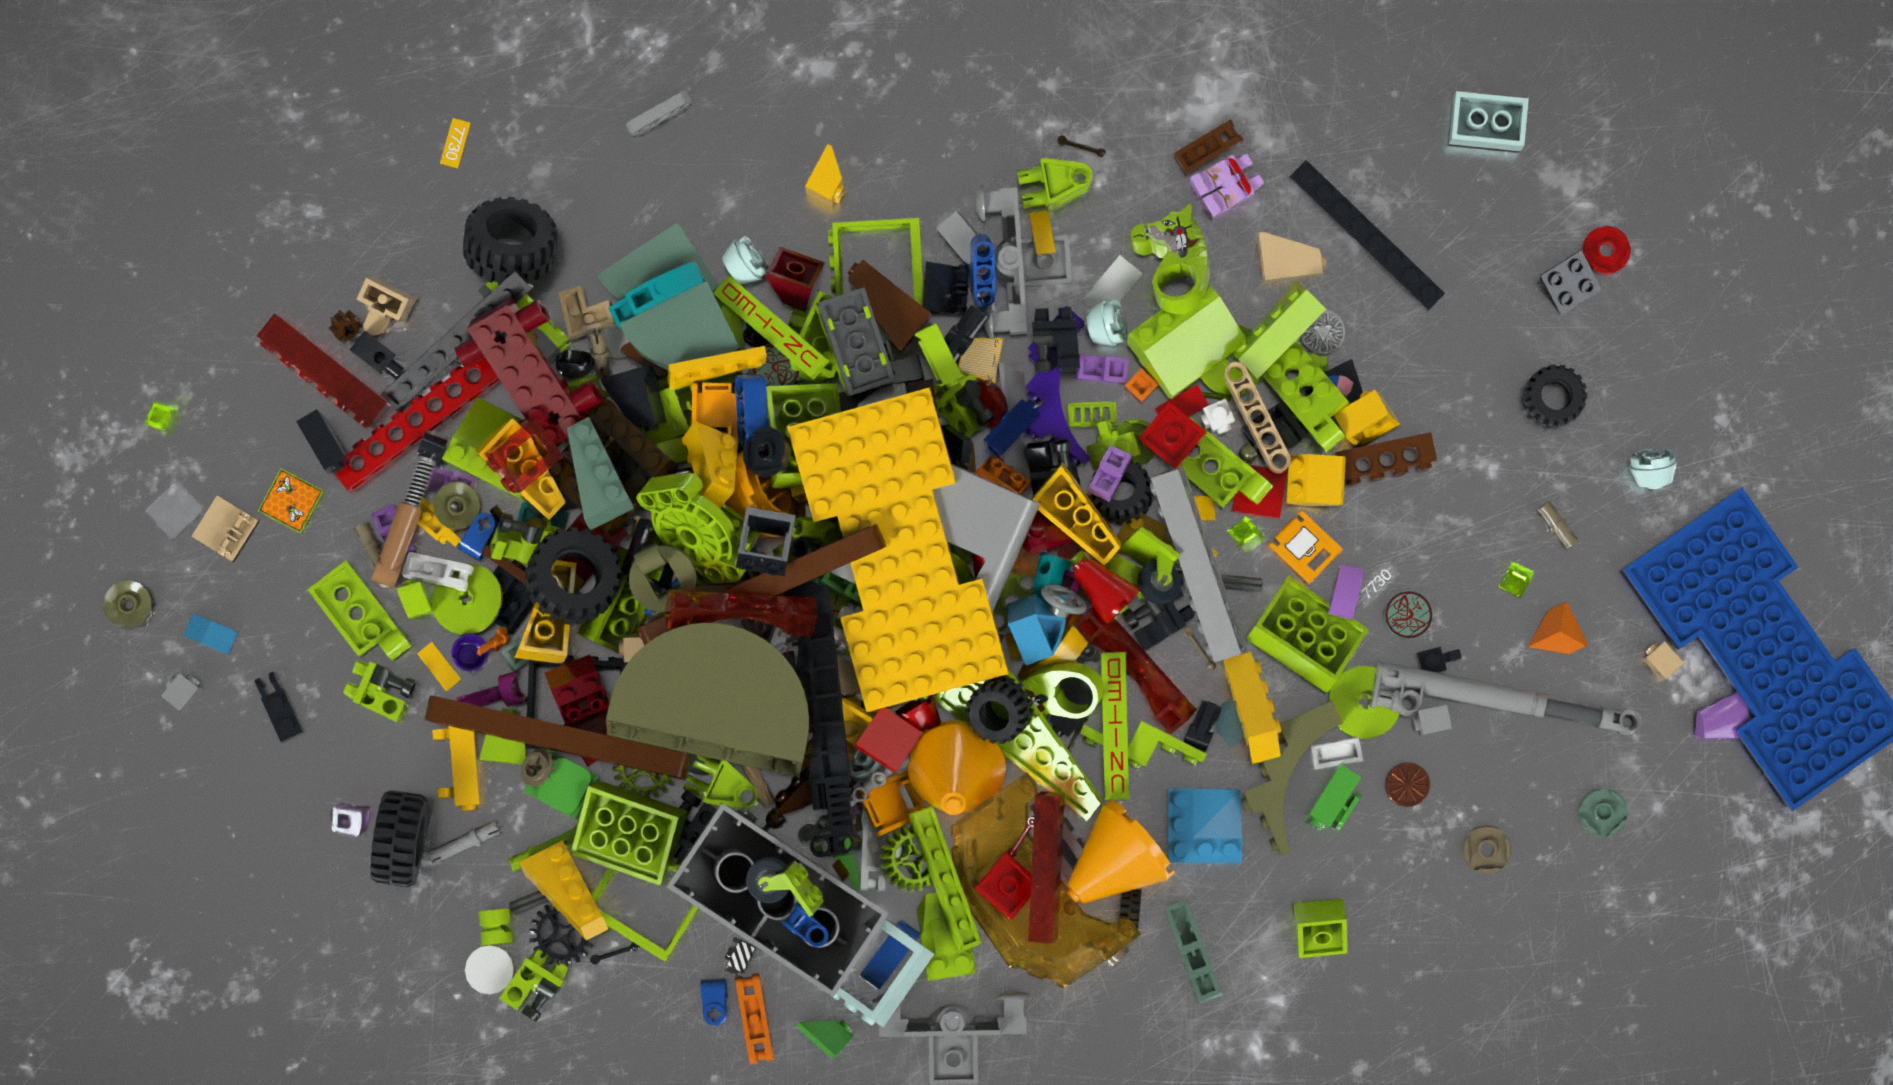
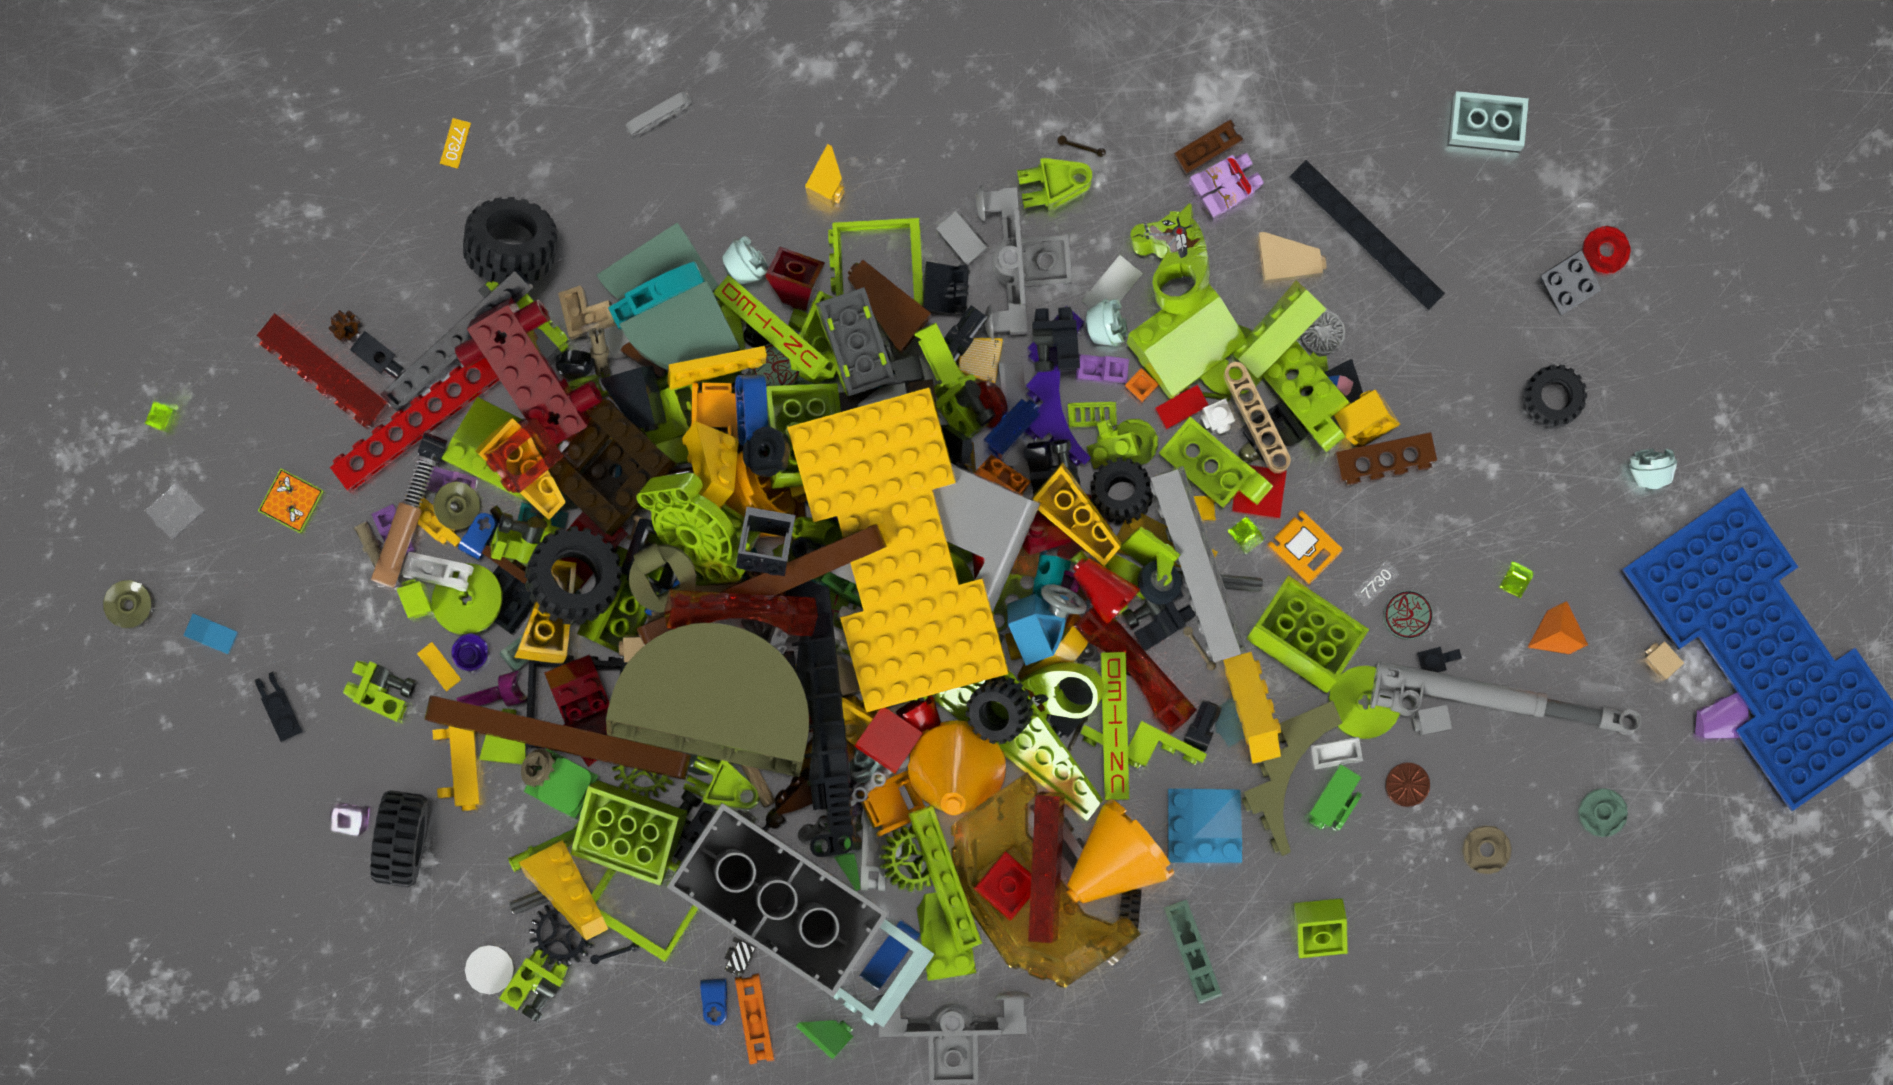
light grey brick [161,673,203,712] -> none
tan hinge [191,495,258,562] -> none
black slope [296,409,350,475] -> none
lime hinge [307,560,412,661] -> none
tan brick [356,276,417,336] -> none
light grey pin [427,820,501,865] -> none
orange piece [477,626,509,656] -> none
lime wheel [478,908,513,946] -> none
sand green wedge [567,417,634,530] -> none
plate [746,857,824,917] -> none
blue piece [781,903,828,947] -> none
sticker [832,858,850,881] -> none
blue beam [970,234,996,308] -> none
dark red hinge [1007,816,1038,857] -> none
yellow sticker [1029,210,1056,255] -> none
medium lavender slope [1088,445,1132,502] -> none
red tile [1138,401,1207,468] -> none
yellow slope [1287,454,1346,506] -> none
medium lavender slope [1328,563,1364,620] -> none
dark tan pin [1538,501,1579,549] -> none

